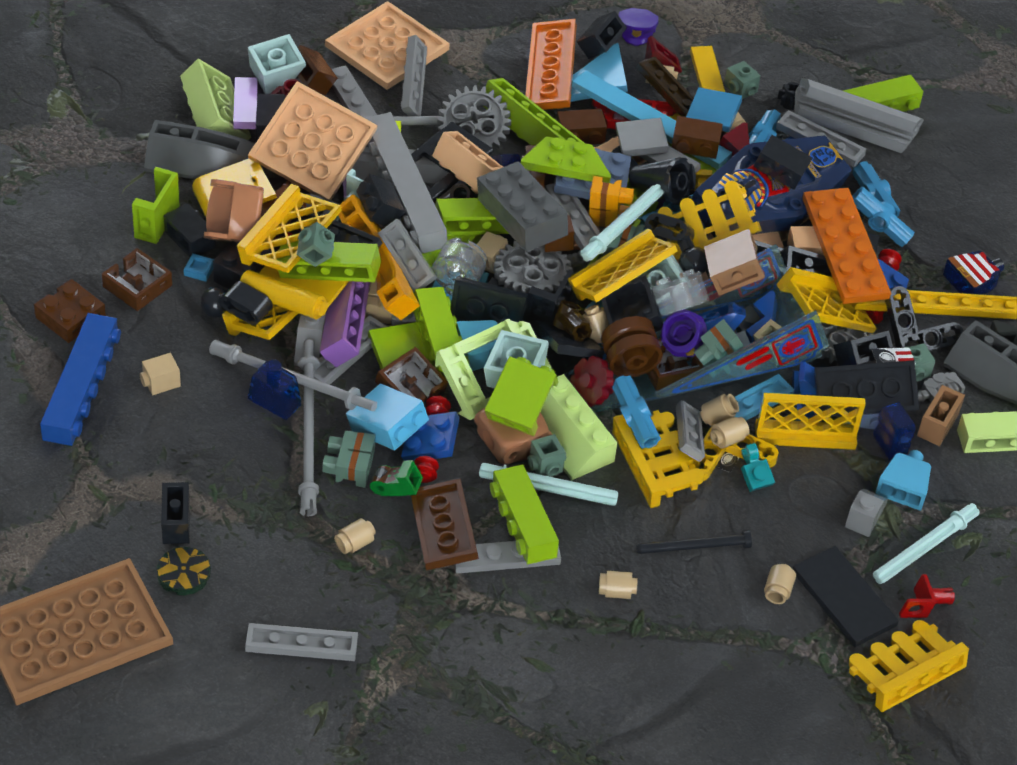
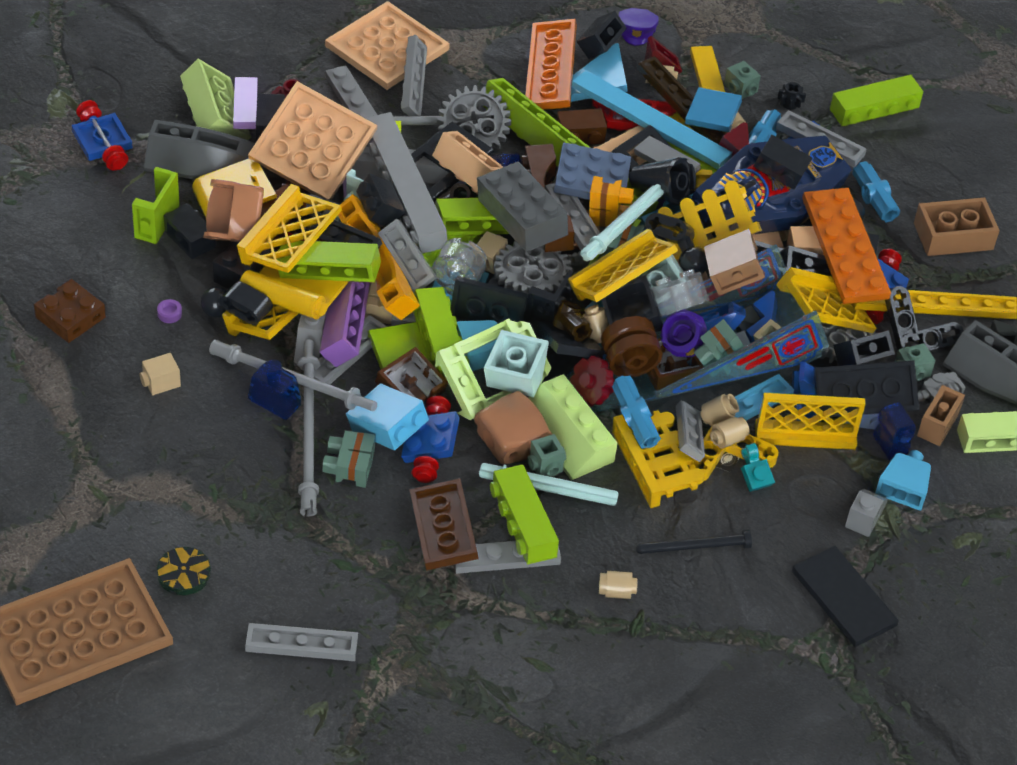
blue brick [40,313,121,446] -> none
reddish brown piece [102,248,172,311] -> none
black brick [161,482,190,544] -> none
dark azure tile [183,254,214,282] -> none
light aqua slope [248,34,306,94] -> none
sand green brick [297,222,335,267] -> none
reddish brown brick [298,45,338,95] -> none
tan brick [334,518,376,554] -> none
green leg [370,460,423,496] -> none
lime panel [485,356,559,436] -> none
lime wing [521,136,611,183] -> none
light grey tile [616,118,668,156] -> none
reddish brown brick [671,116,723,159] -> none
tan brick [764,564,796,604] -> none
light grey piece [794,78,924,153] -> none
yellow fence [849,620,969,712] -> none
dark azure piece [852,187,915,247] -> none
sticker [872,348,916,364] -> none
light aqua axle [873,503,980,584] -> none
red bracket [899,574,955,618] -> none
torso [943,251,1004,295] -> none
none -> blue plate [72,100,133,170]
none -> medium lavender tile [157,299,182,323]
none -> medium nougat brick [914,198,1000,256]

